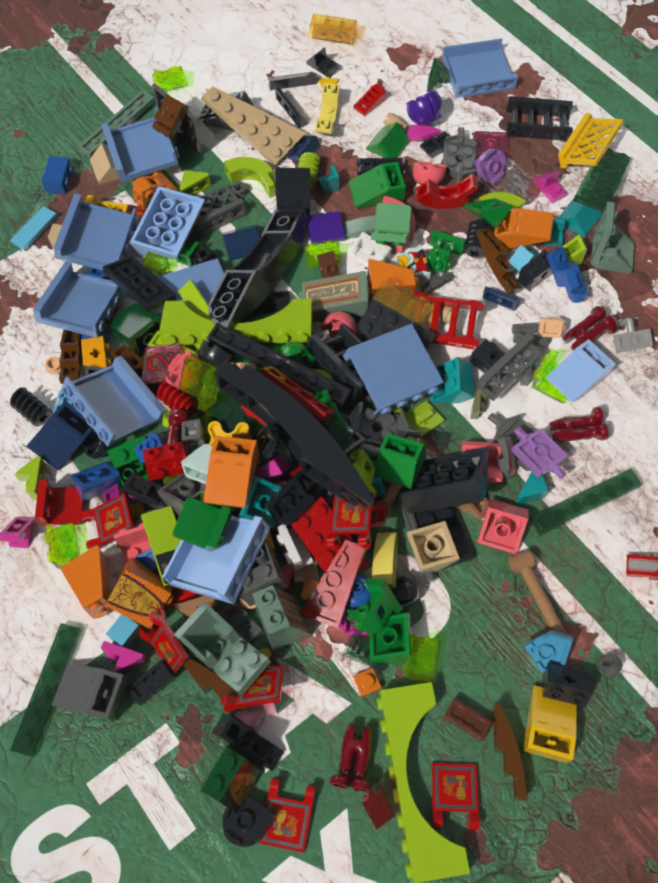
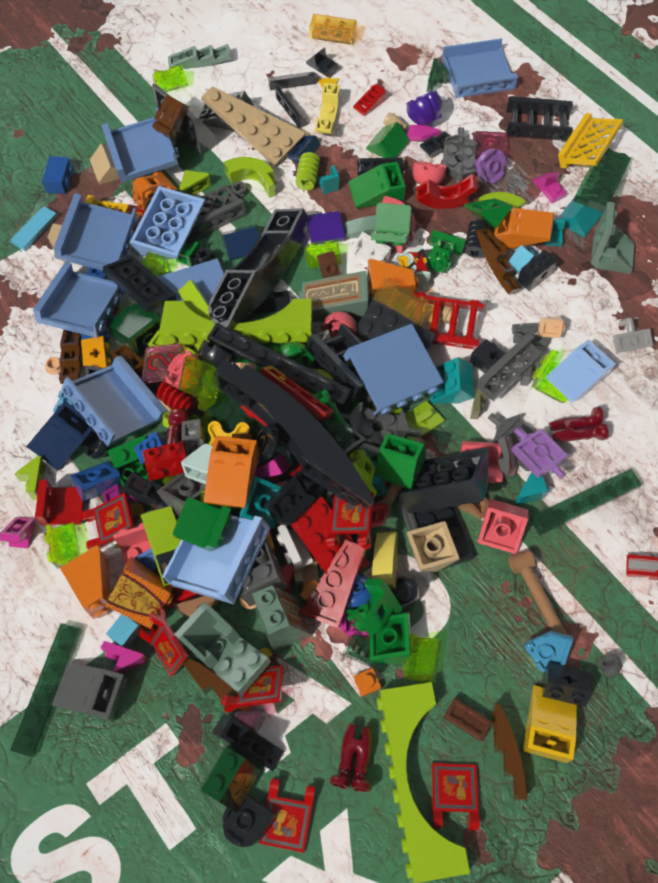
black piece [10,387,53,427] -> none
sand green plate [78,90,156,158] -> none
black plate [127,660,175,706] -> none
dark grey slope [219,601,264,645] -> none
black slope [275,167,311,215] -> none
clear red slope [360,789,395,831] -> none
dark grey axle [420,272,452,294] -> none
dark blue slope [482,286,519,311] -> none
blue plate [546,247,590,303] -> none
lime slope [562,235,587,265] -> none
dark red piece [562,306,618,351] -> none
none -> sand green slope [168,44,232,69]

